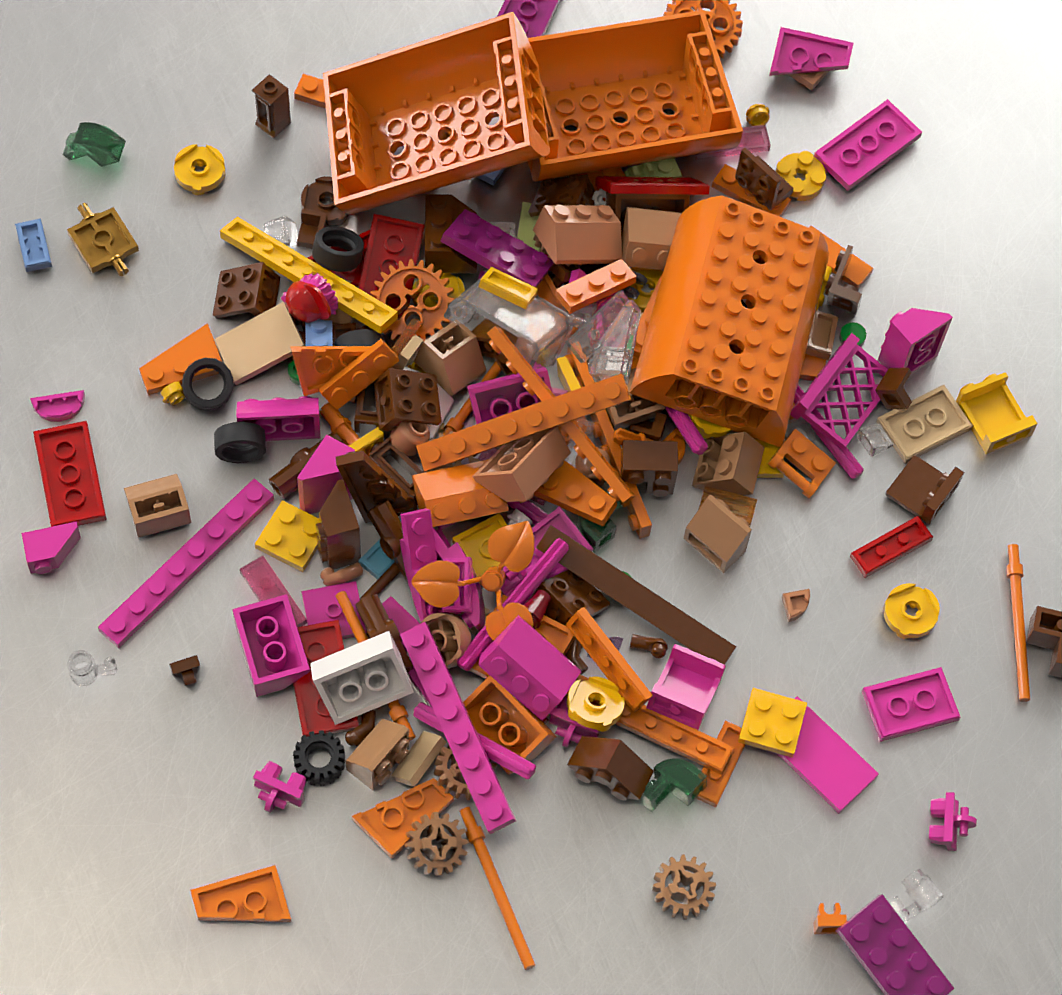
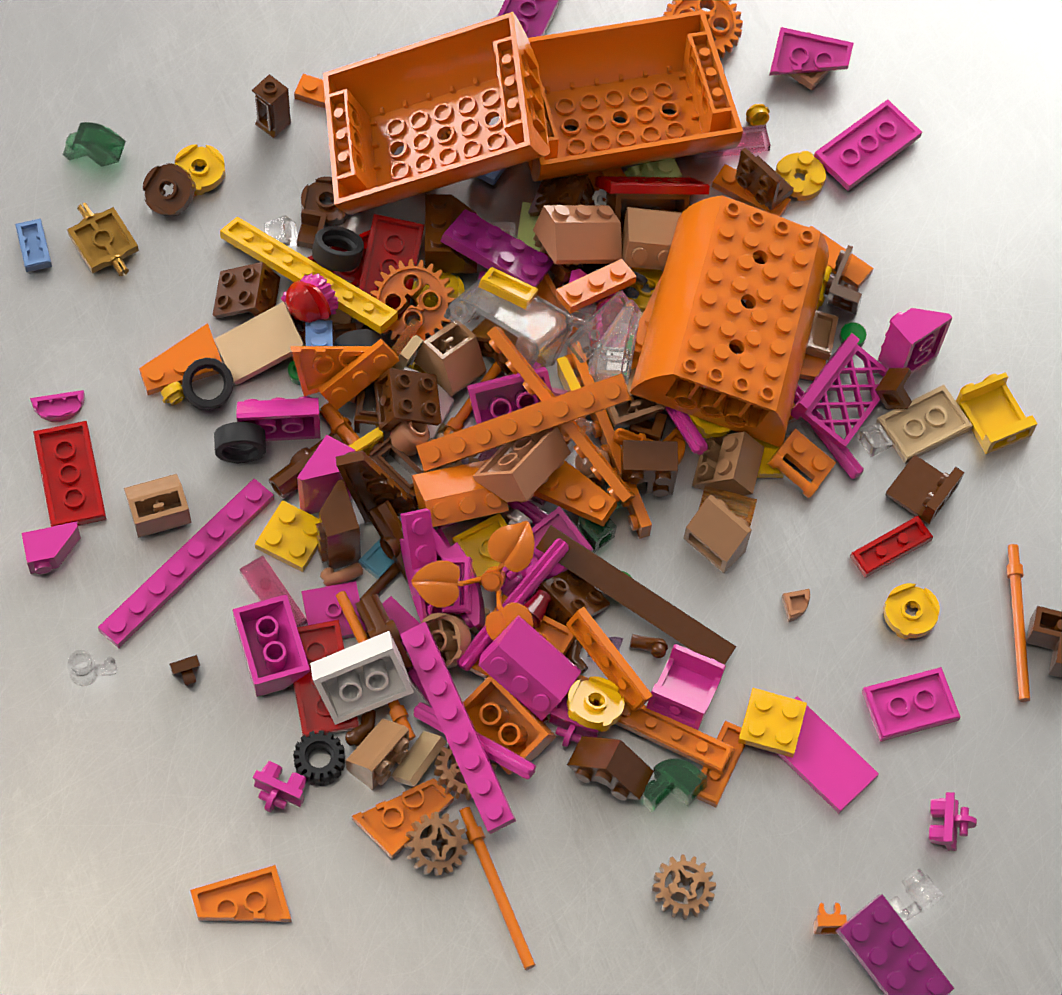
none -> reddish brown plate [143,163,196,216]

